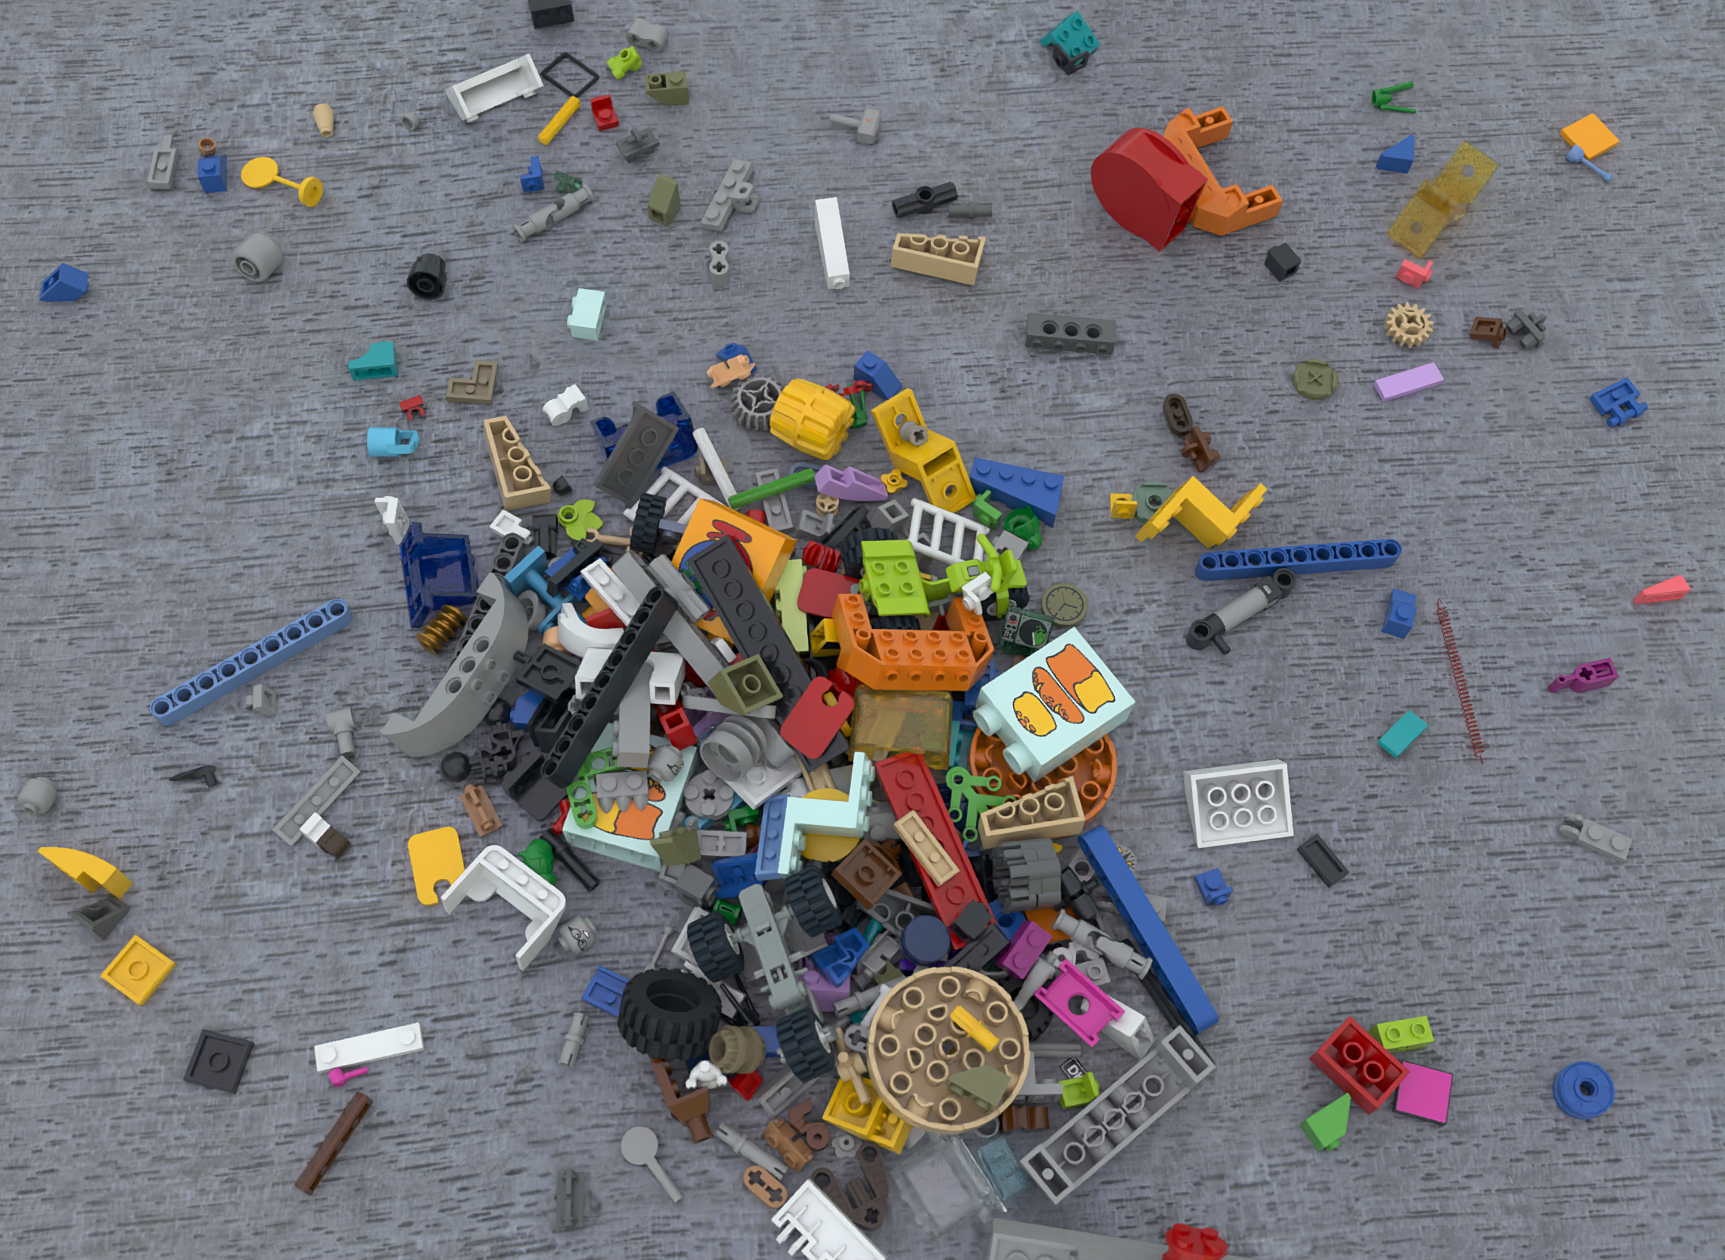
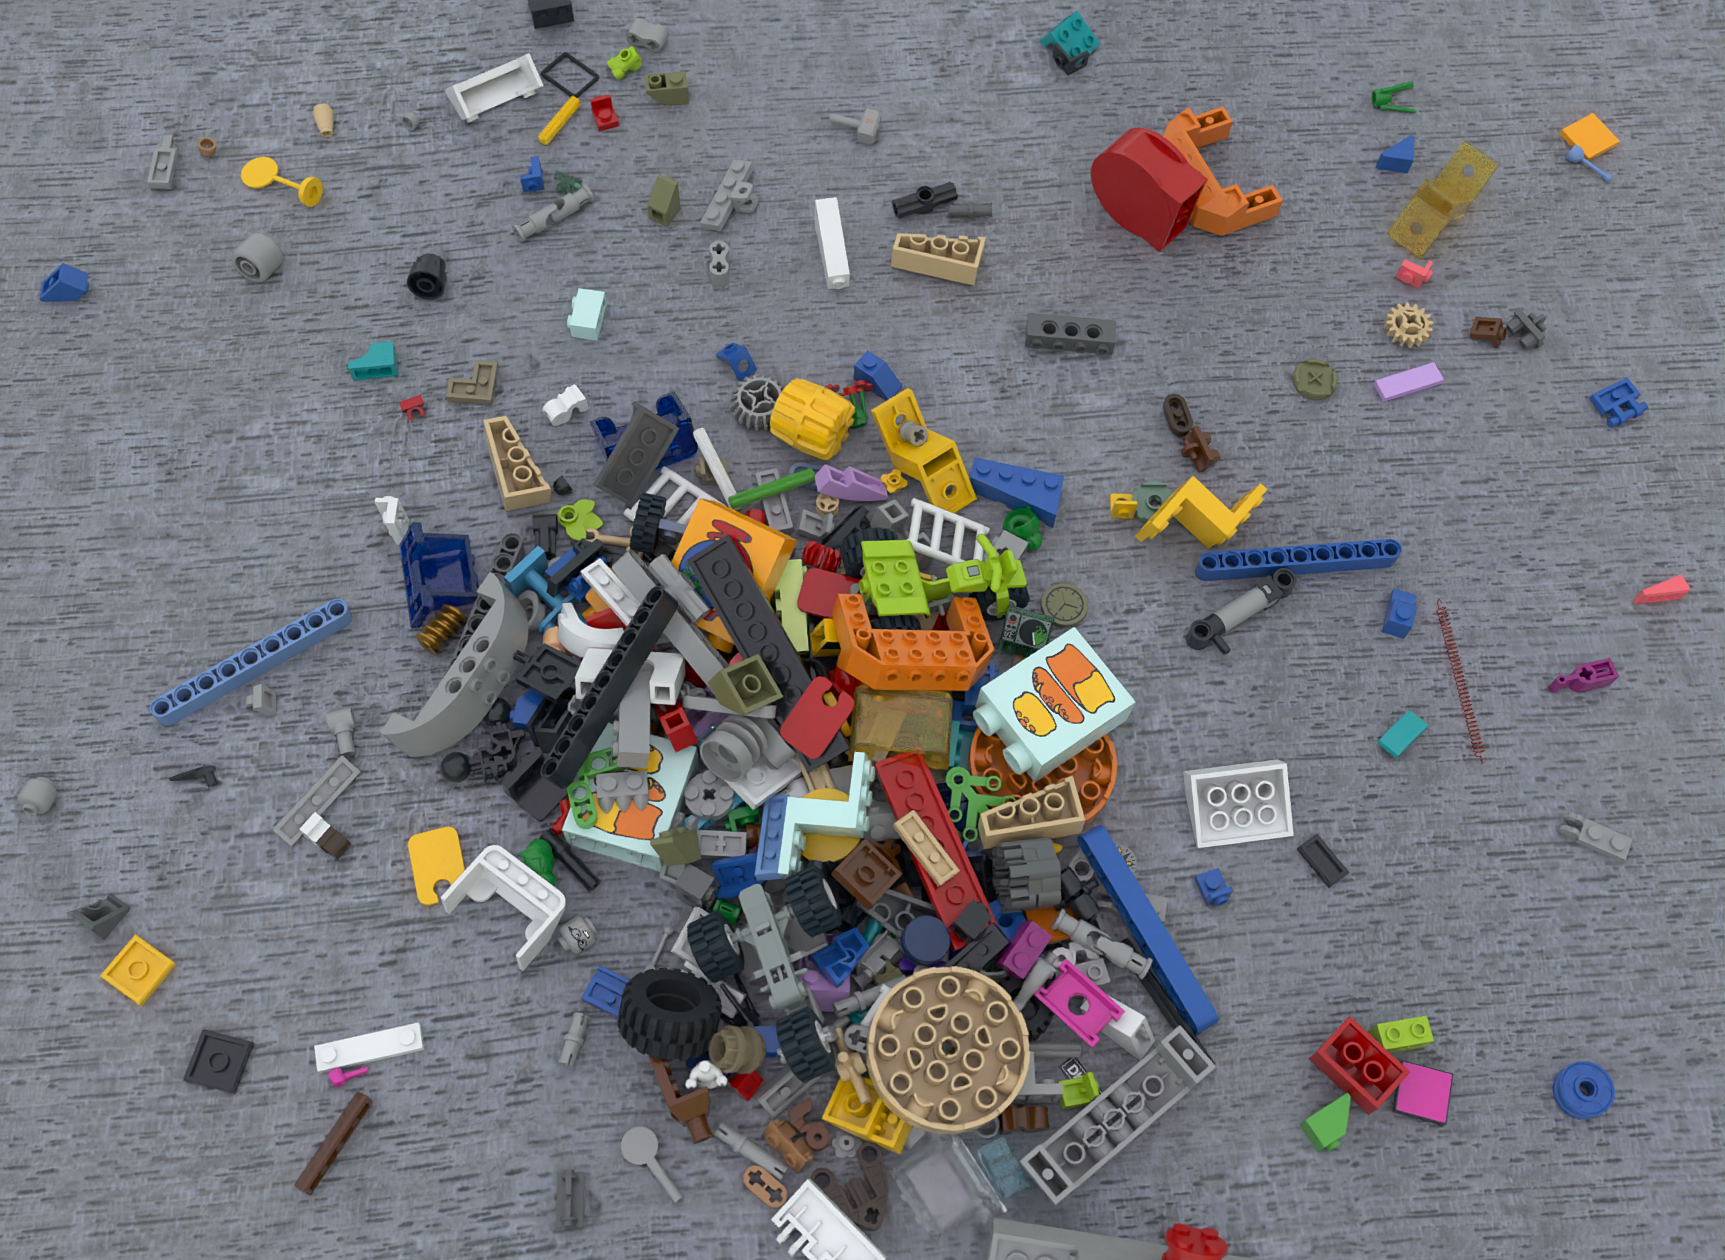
yellow slope [38,847,133,899] -> none
blue slope [198,154,227,193] -> none
medium azure piece [367,427,420,457] -> none
medium nougat hinge [460,784,503,838] -> none
white plate [489,510,533,546] -> none
dark grey hips [616,127,660,163] -> none
light grey head [647,744,684,783] -> none
light nougat hinge [707,354,755,388] -> none
white tile [710,636,736,663] -> none
olive slope [945,1064,1012,1111] -> none
yellow axle [950,1005,1000,1053] -> none
white bracket [962,572,993,616] -> none
bright green bracket [973,489,1002,530] -> none
black brick [1264,242,1301,282] -> none

